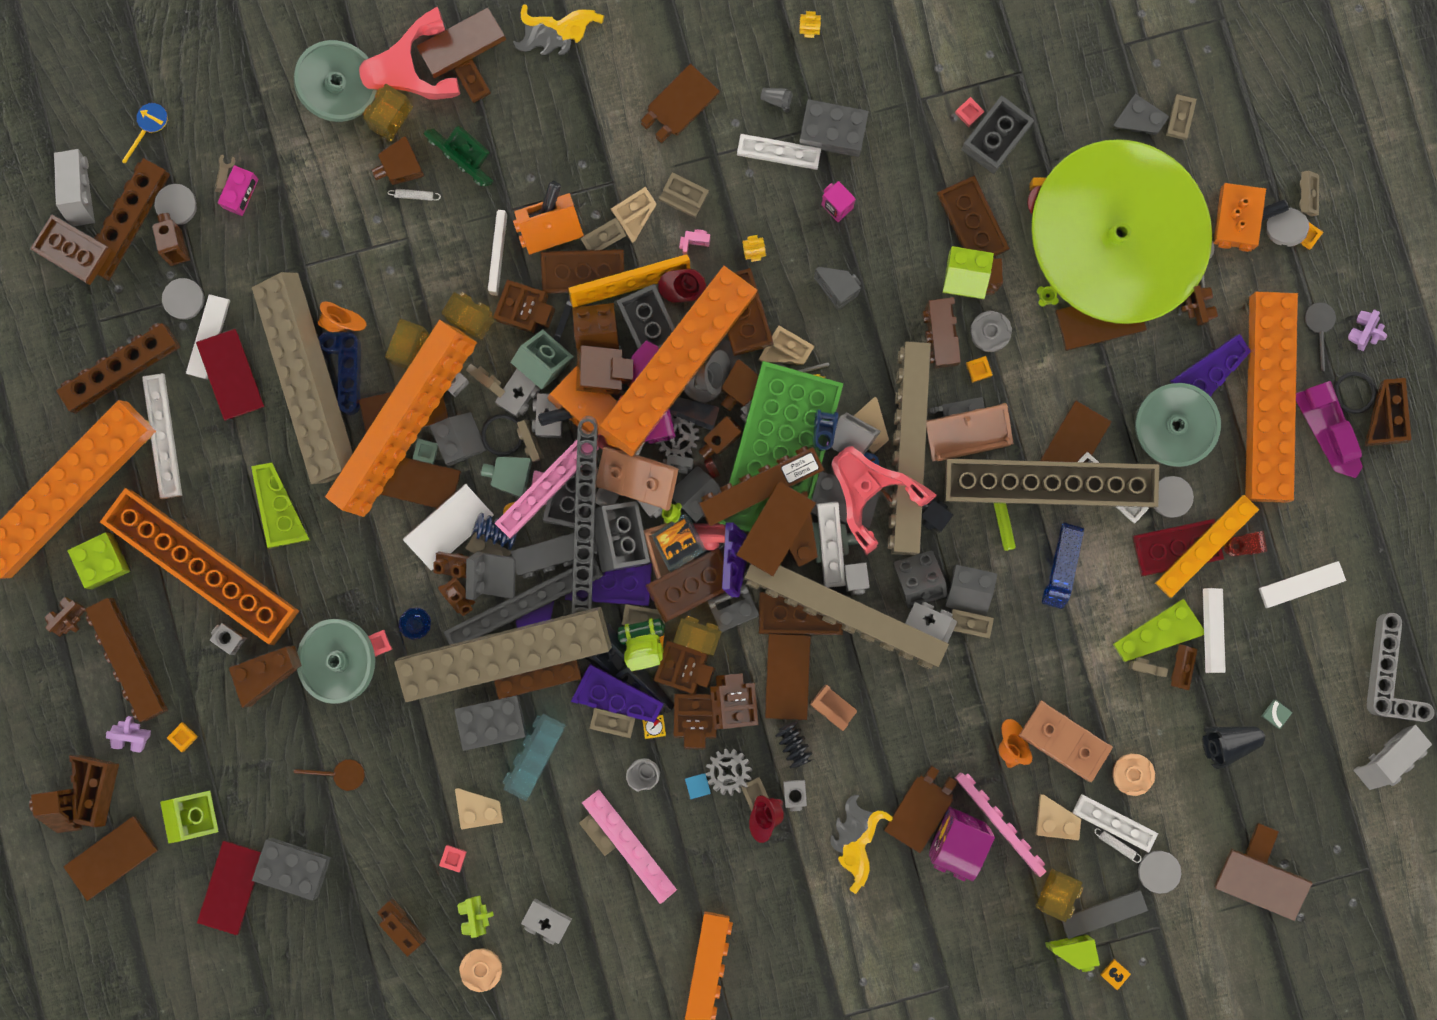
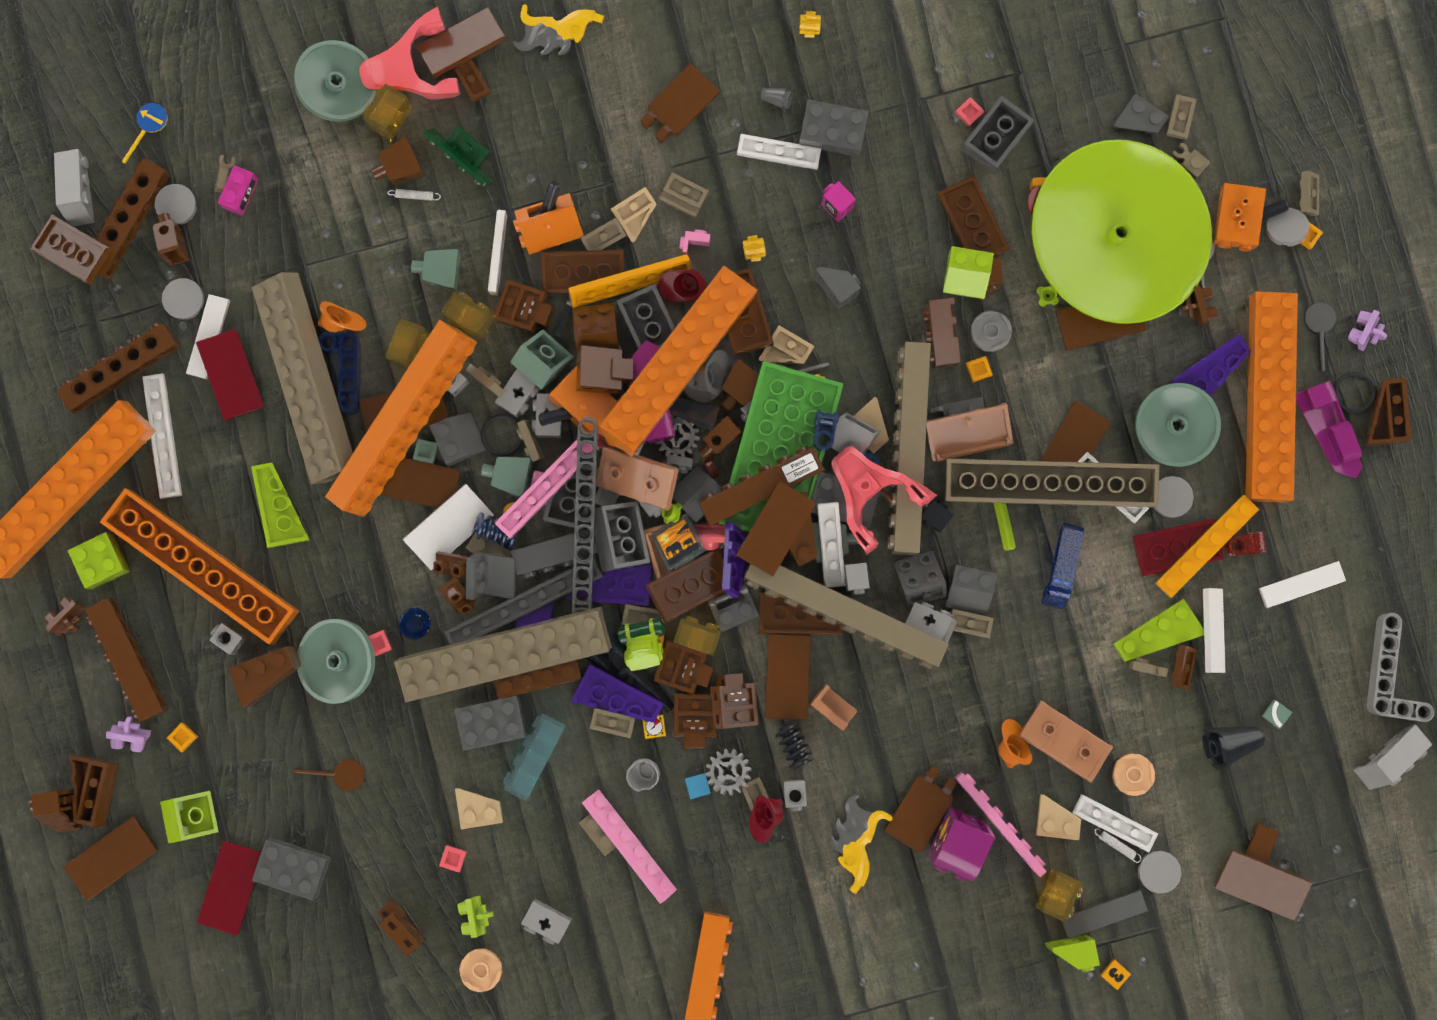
none -> sand green torso [411,249,461,292]
none -> dark tan plate [1171,143,1210,179]

